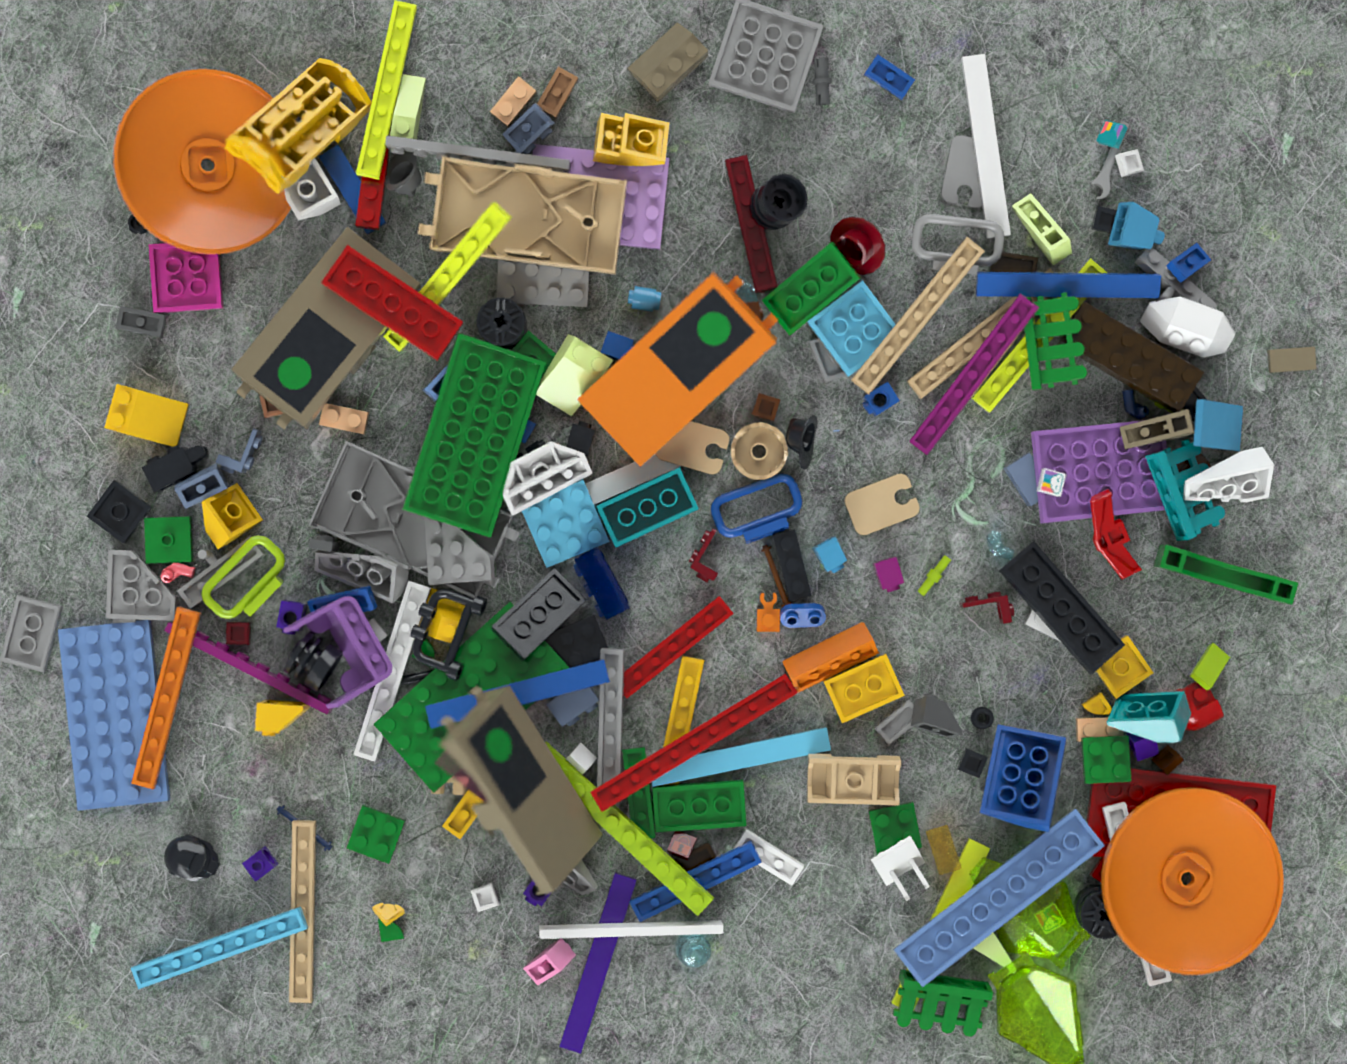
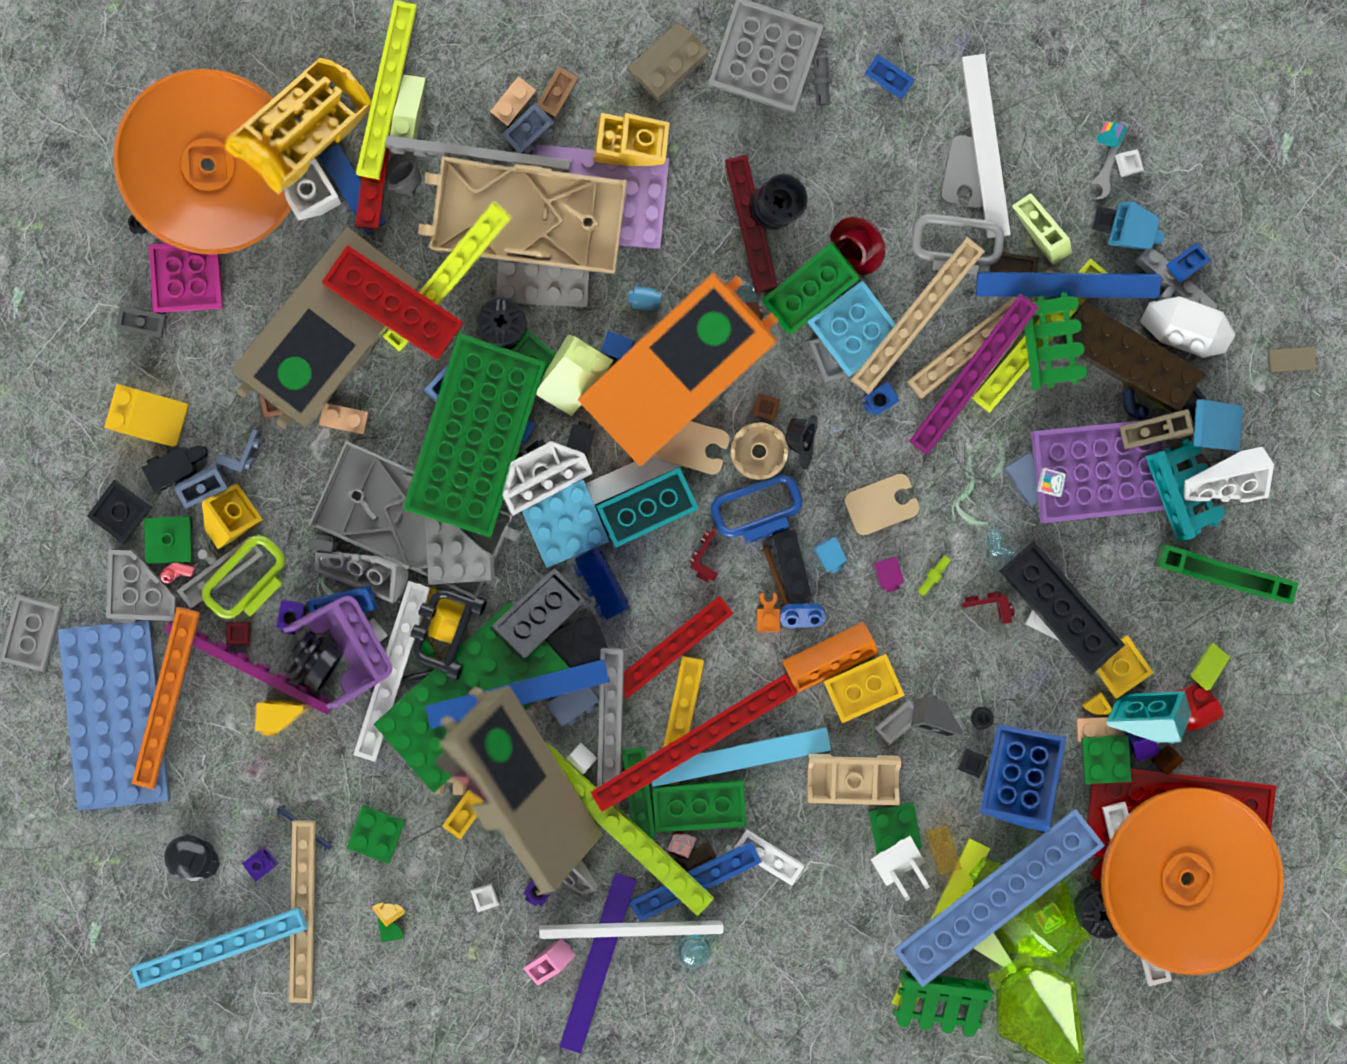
red plate [1090,489,1142,580] -> none

